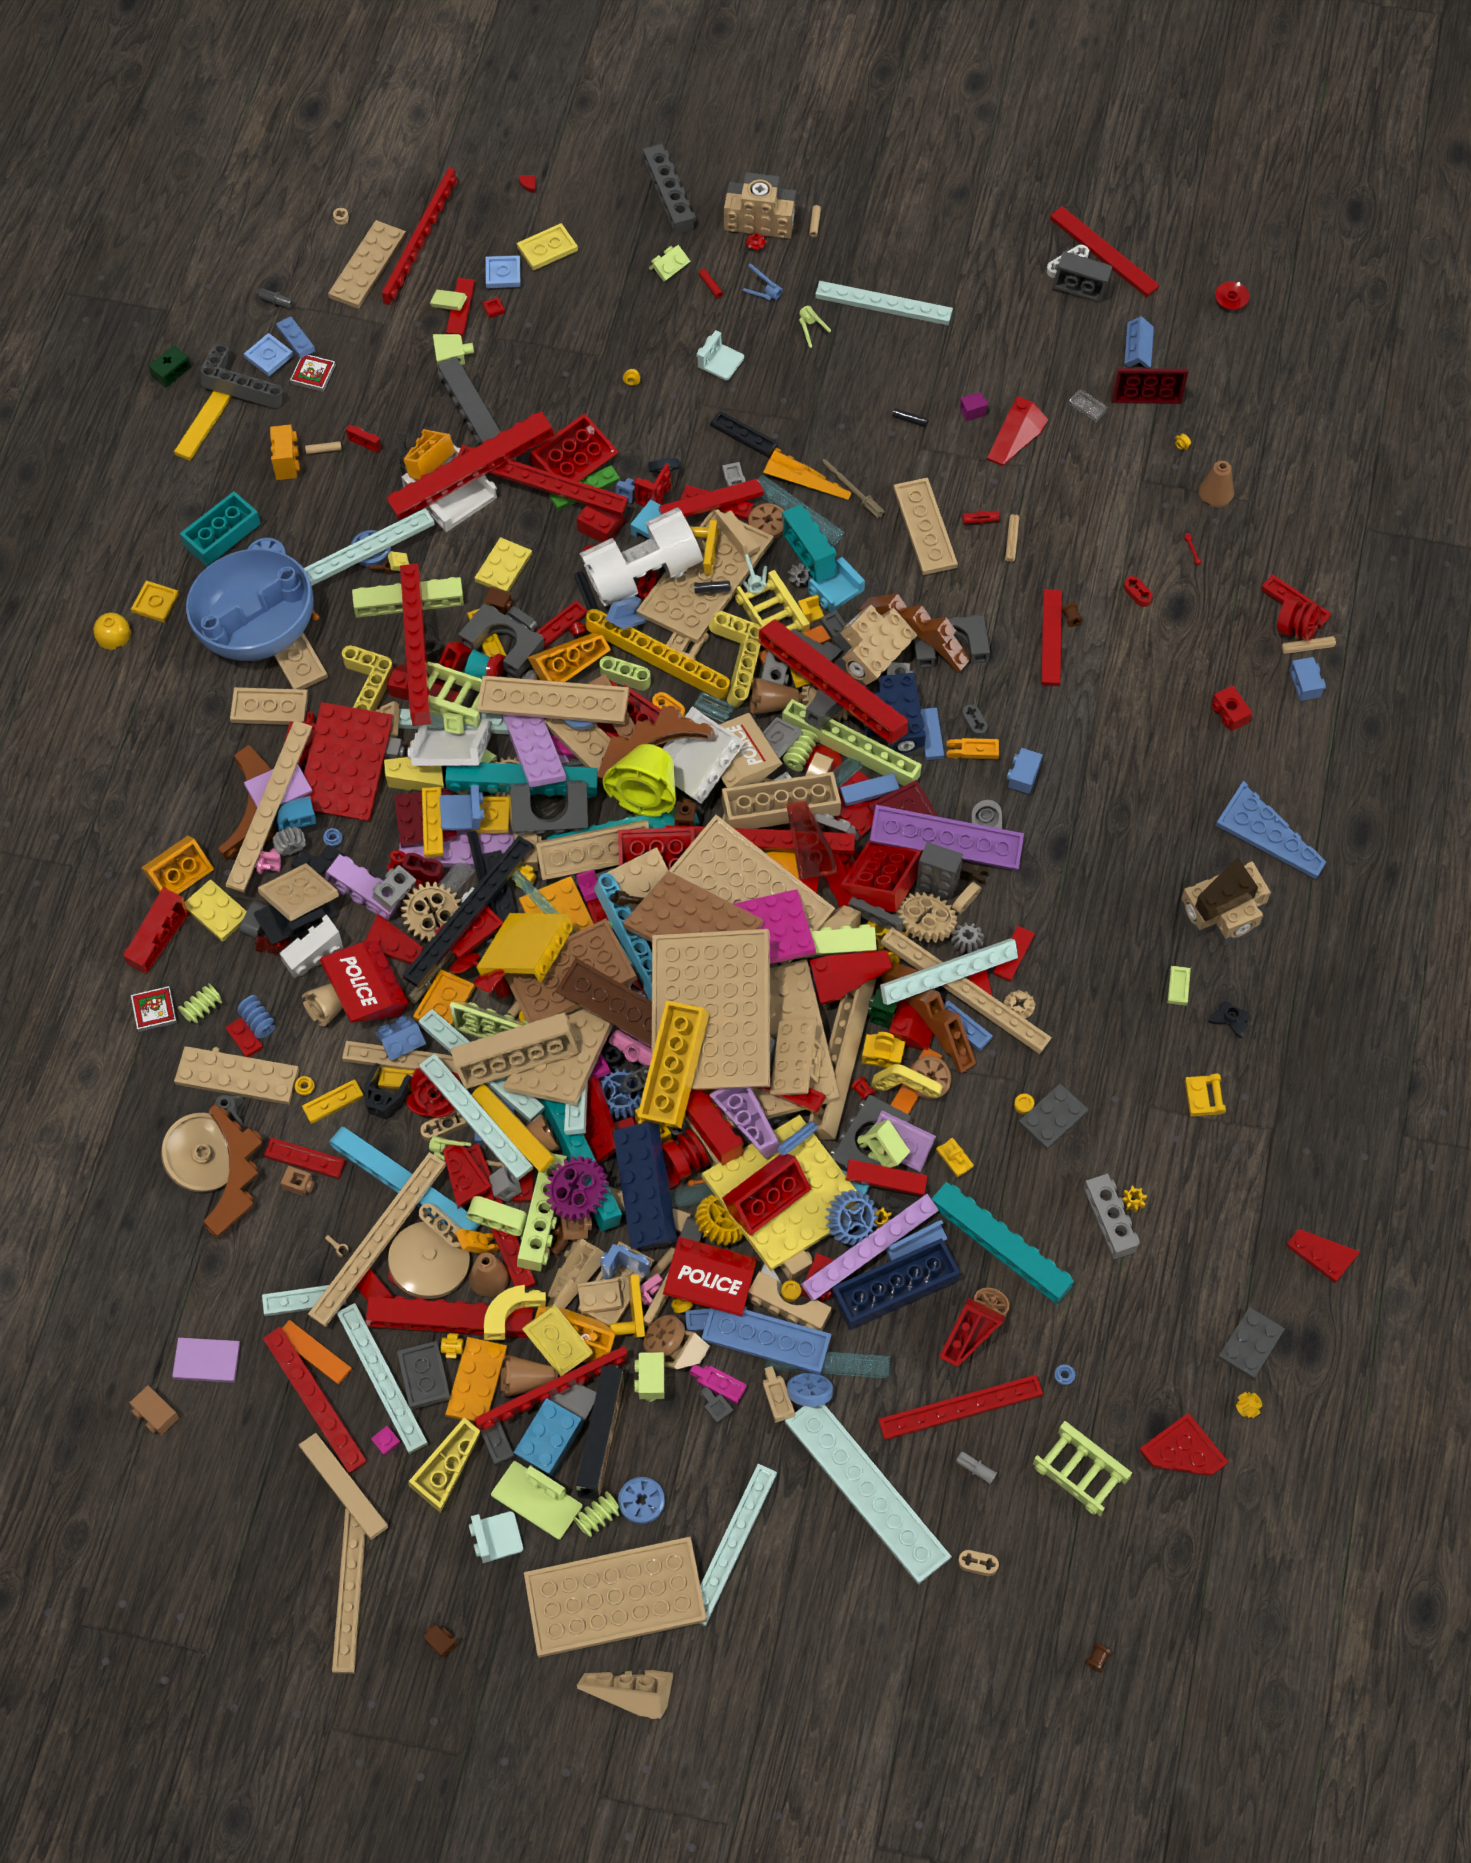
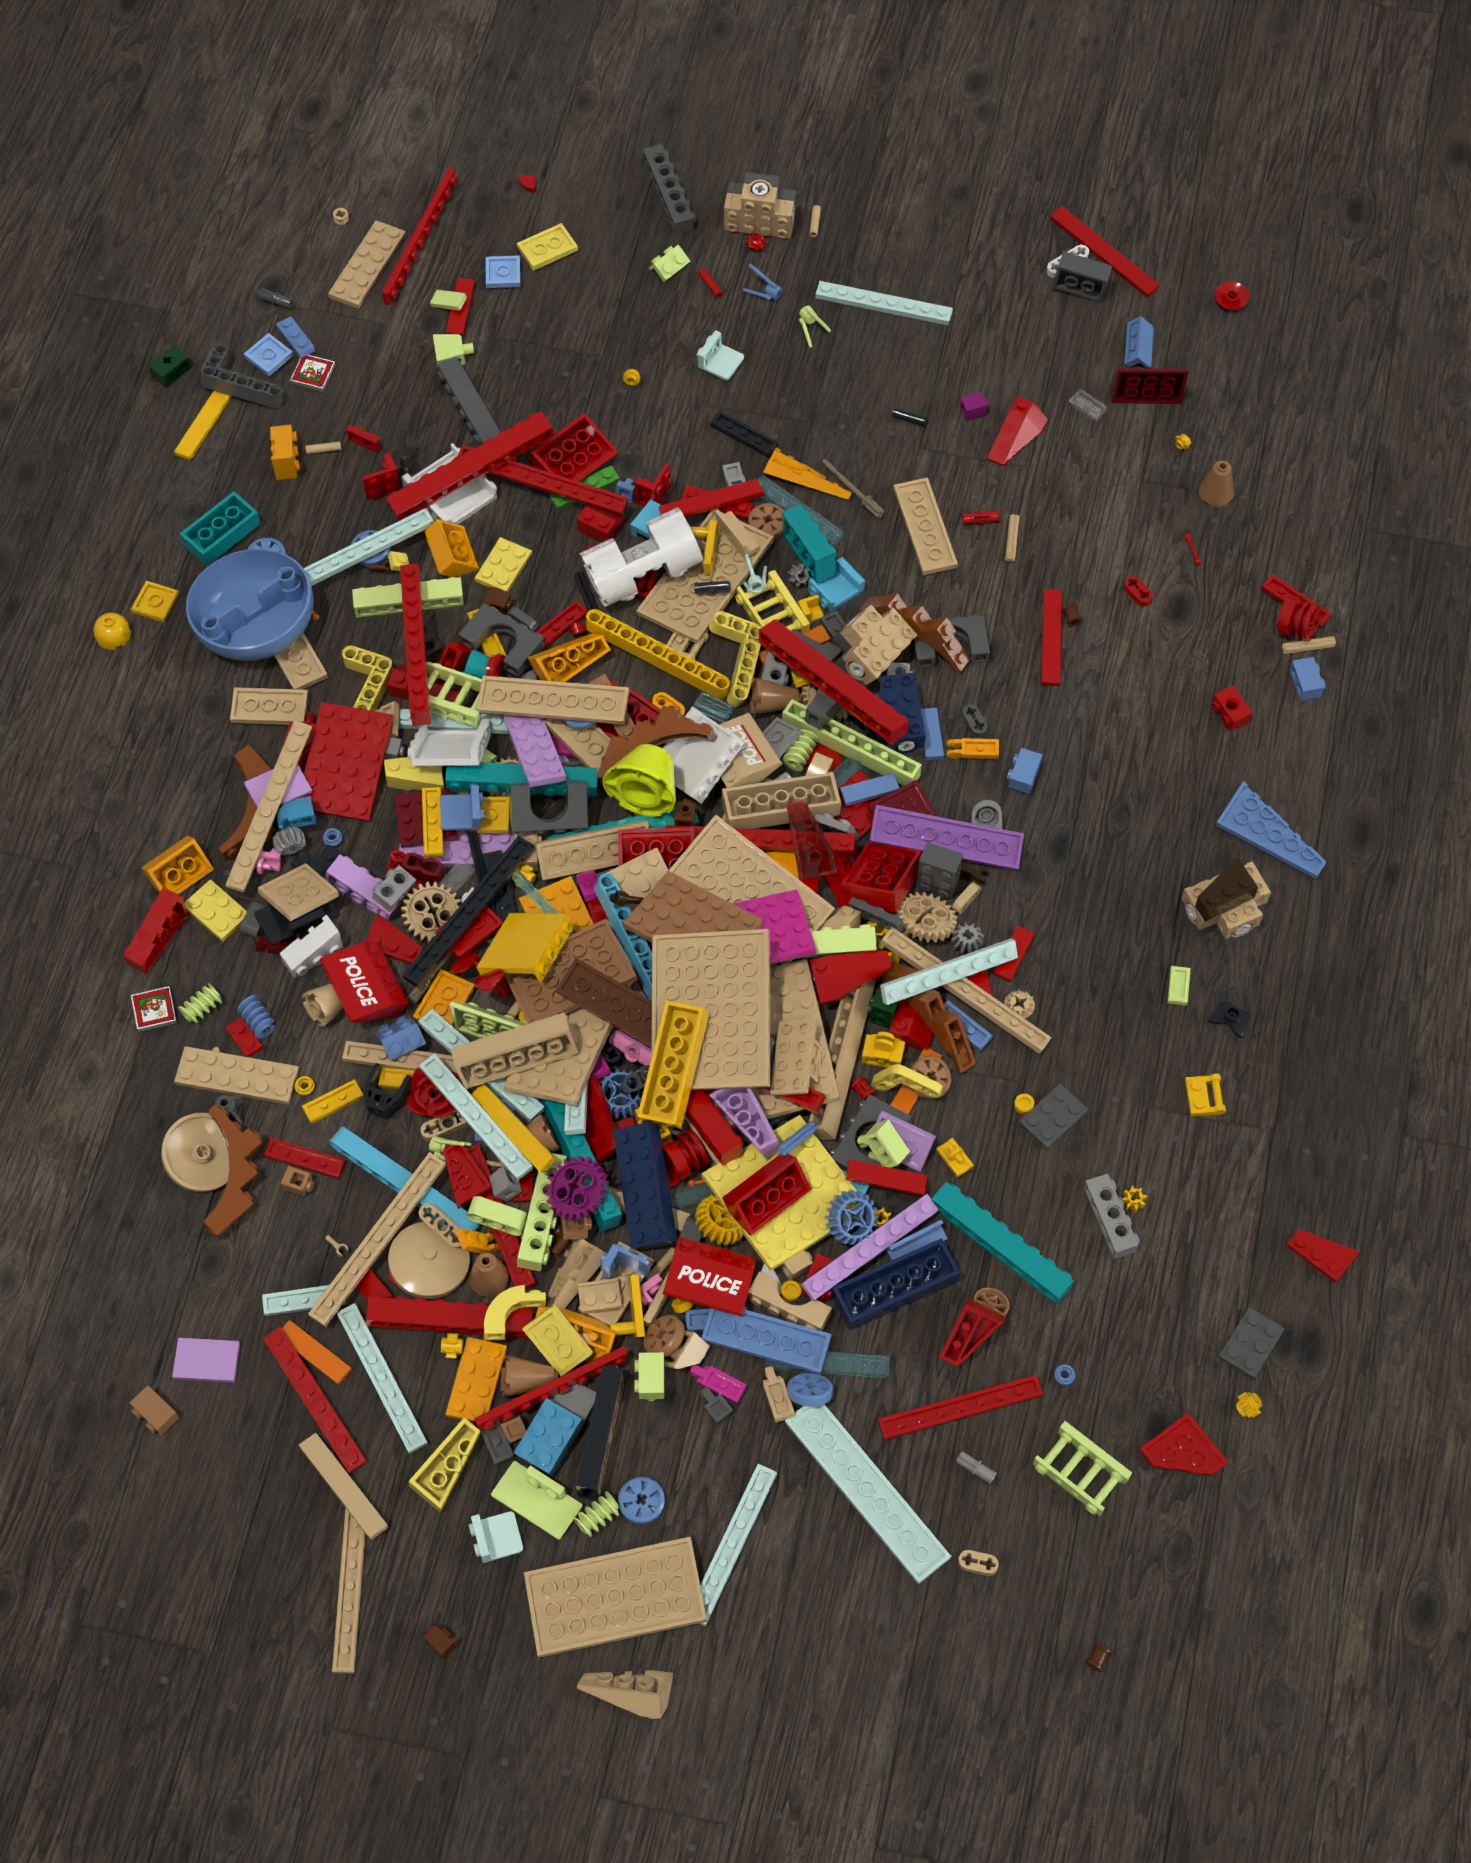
dark pink plate [371,1426,401,1456] -> none
dark grey plate [397,1341,451,1410] -> none
light orange wedge [404,429,455,480] -> none
yellowish green tile [443,712,464,734] -> none
red tile [482,297,505,318] -> none
yellowish green beam [599,656,651,691] -> none
medium blue panel [606,596,647,629] -> none
black bush [648,458,680,473] -> none
none -> red bracket [362,452,400,500]
none -> light orange slope [424,519,479,577]
none -> medium nougat plate [501,1415,527,1443]

